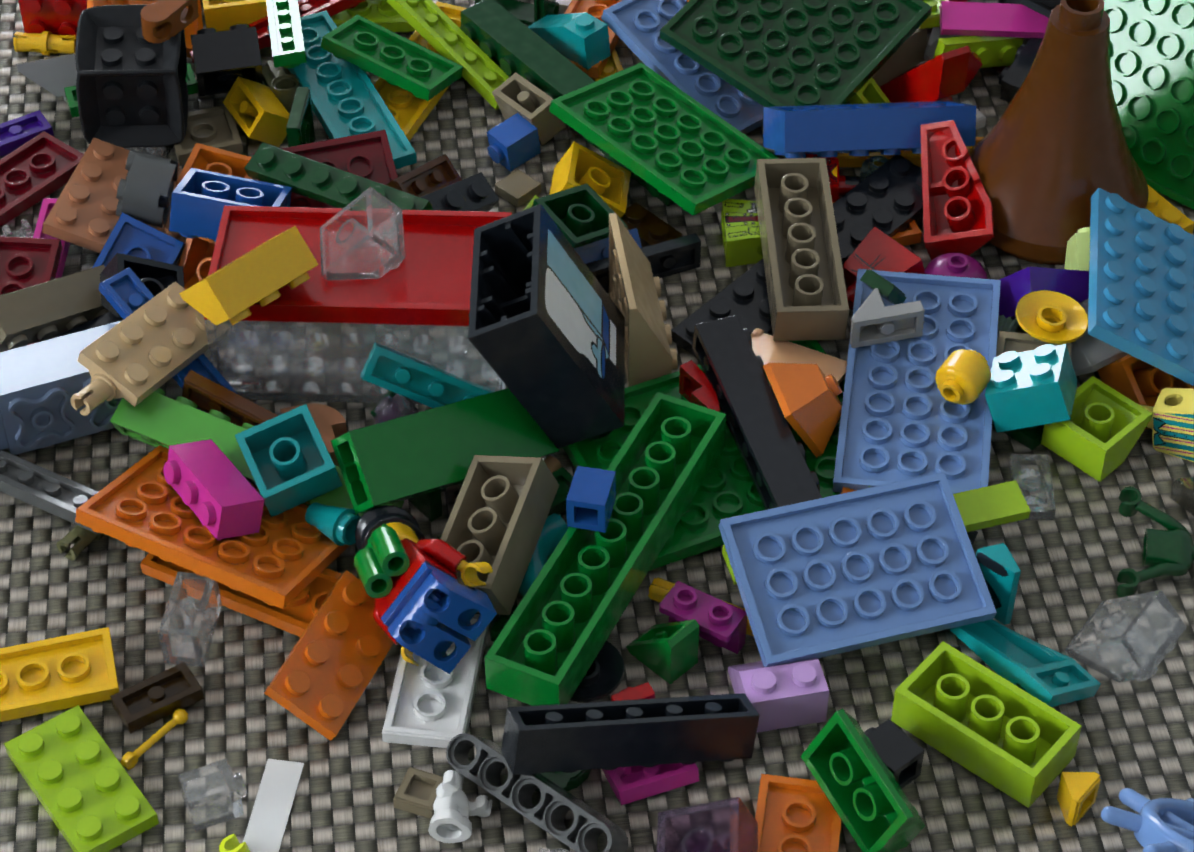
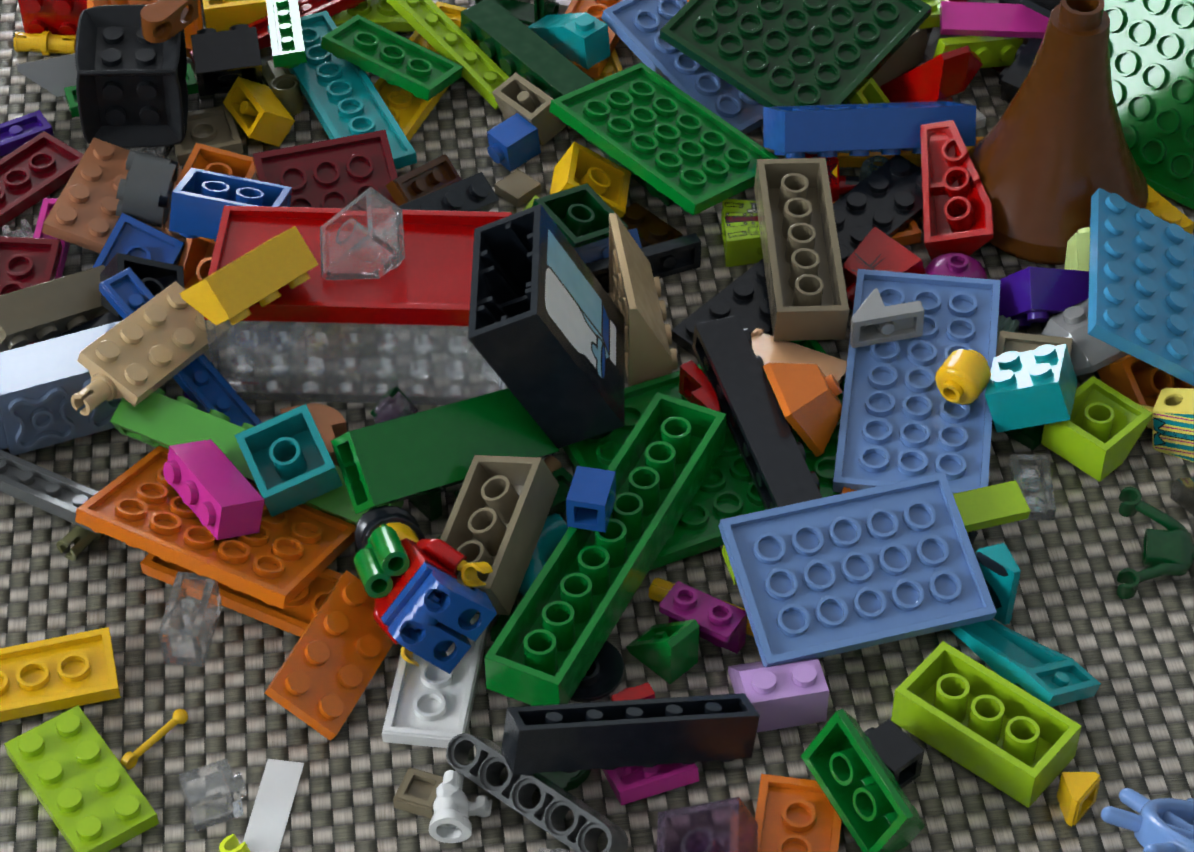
dark brown plate [110,662,204,734] -> none
reddish brown tile [182,370,279,426] -> none
dark green plate [244,143,433,210] -> none
dark green tile [286,87,315,147] -> none
teal cone [305,502,361,546] -> none
teal plate [360,342,495,408] -> none
dark green tile [860,269,906,305] -> none
yellow dish [1015,290,1088,344] -> none
clear slope [1064,590,1187,682] -> none

